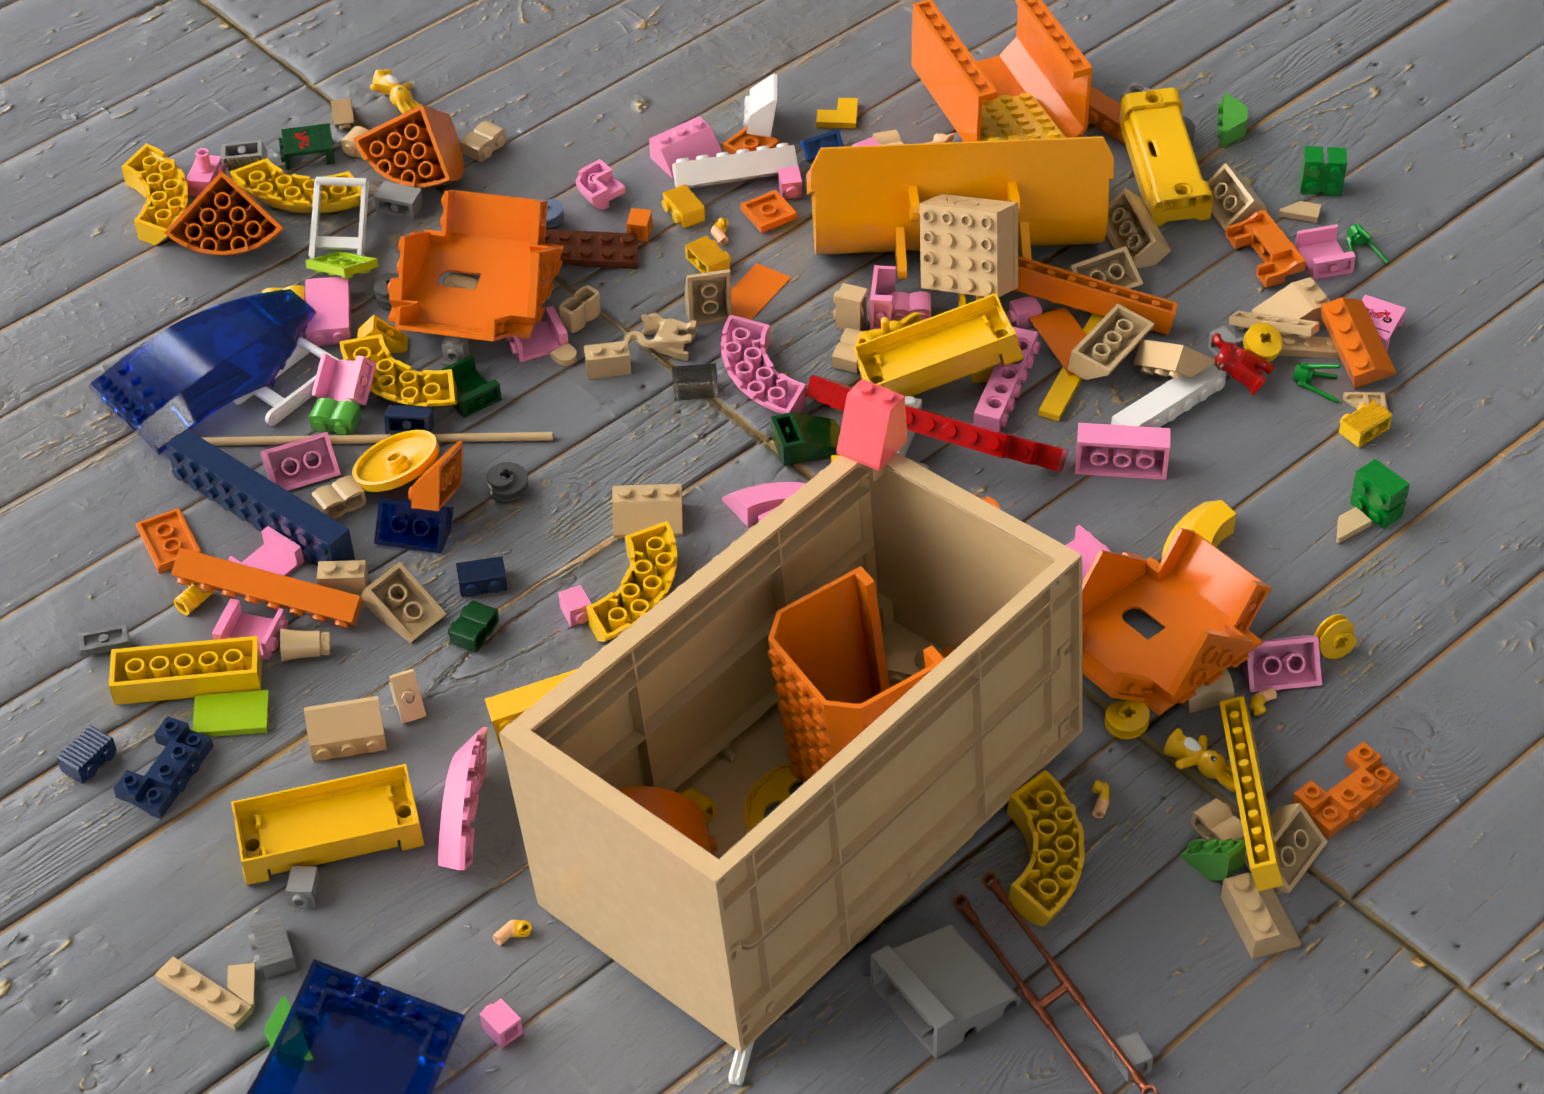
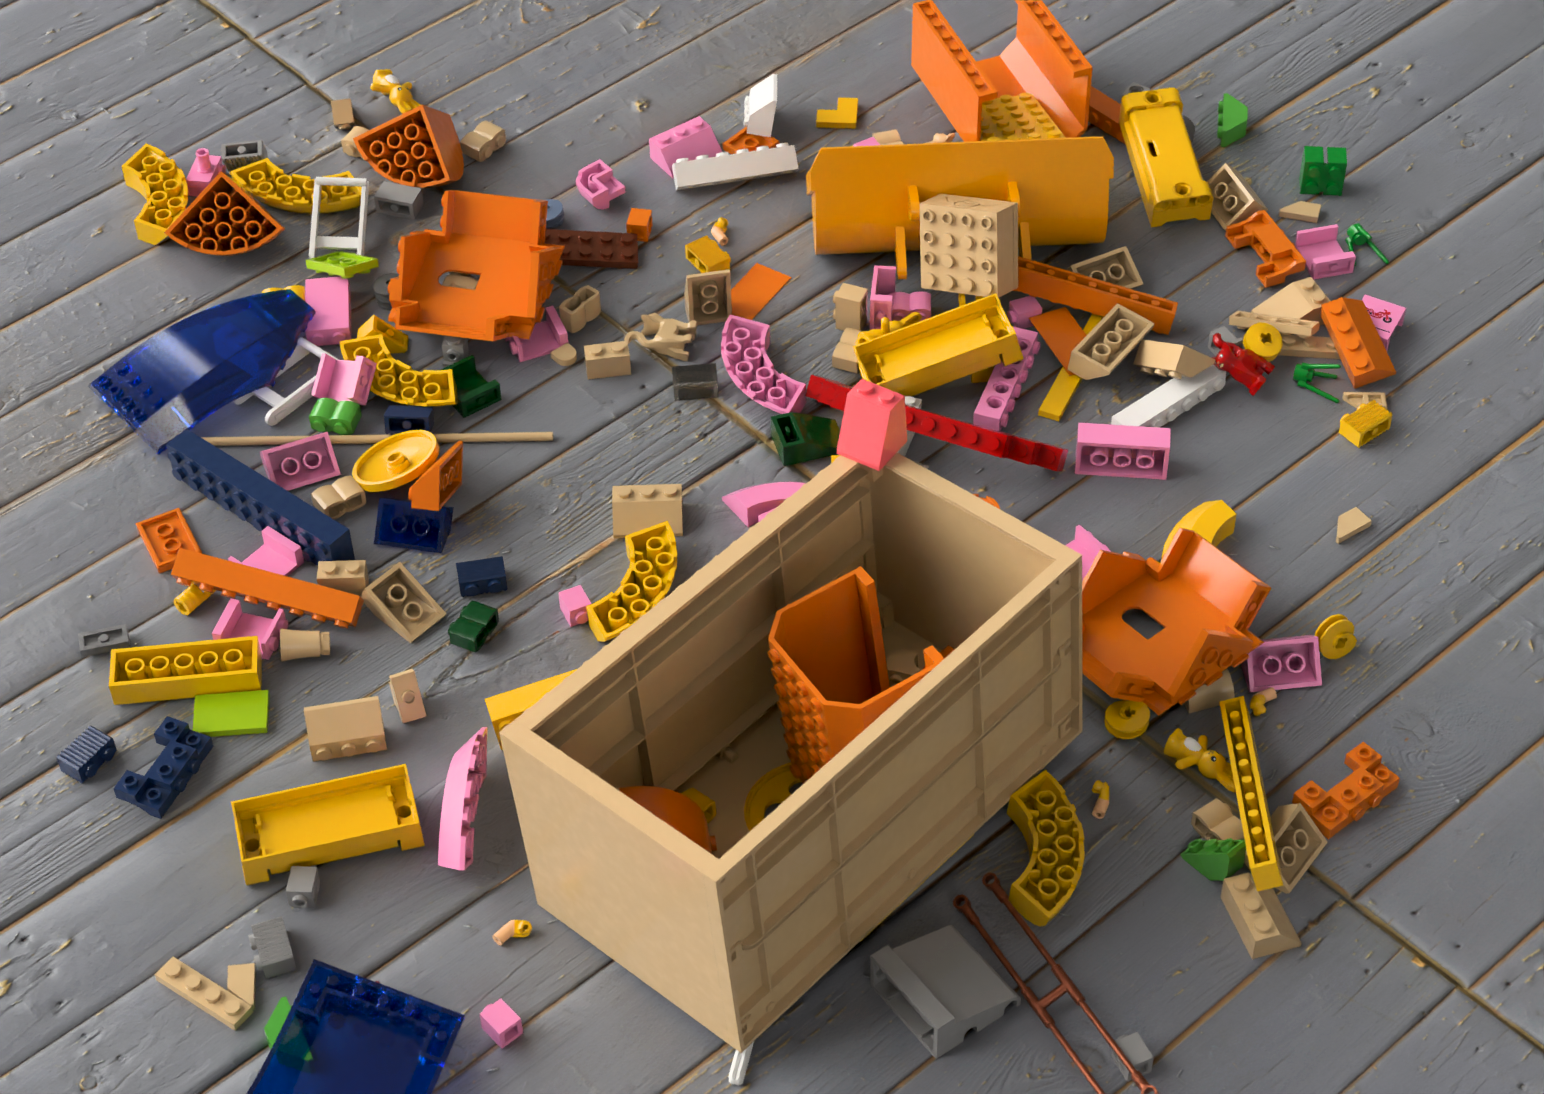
dark green panel [278,123,335,170] -> none
dark grey piece [486,462,529,502] -> none
yellow brick [662,184,705,229] -> none
orange plate [740,190,797,233] -> none
bright pink brick [778,166,802,199] -> none
blue plate [800,129,844,161] -> none
tan slope [1106,188,1171,269] -> none
green piece [1350,459,1410,529] -> none

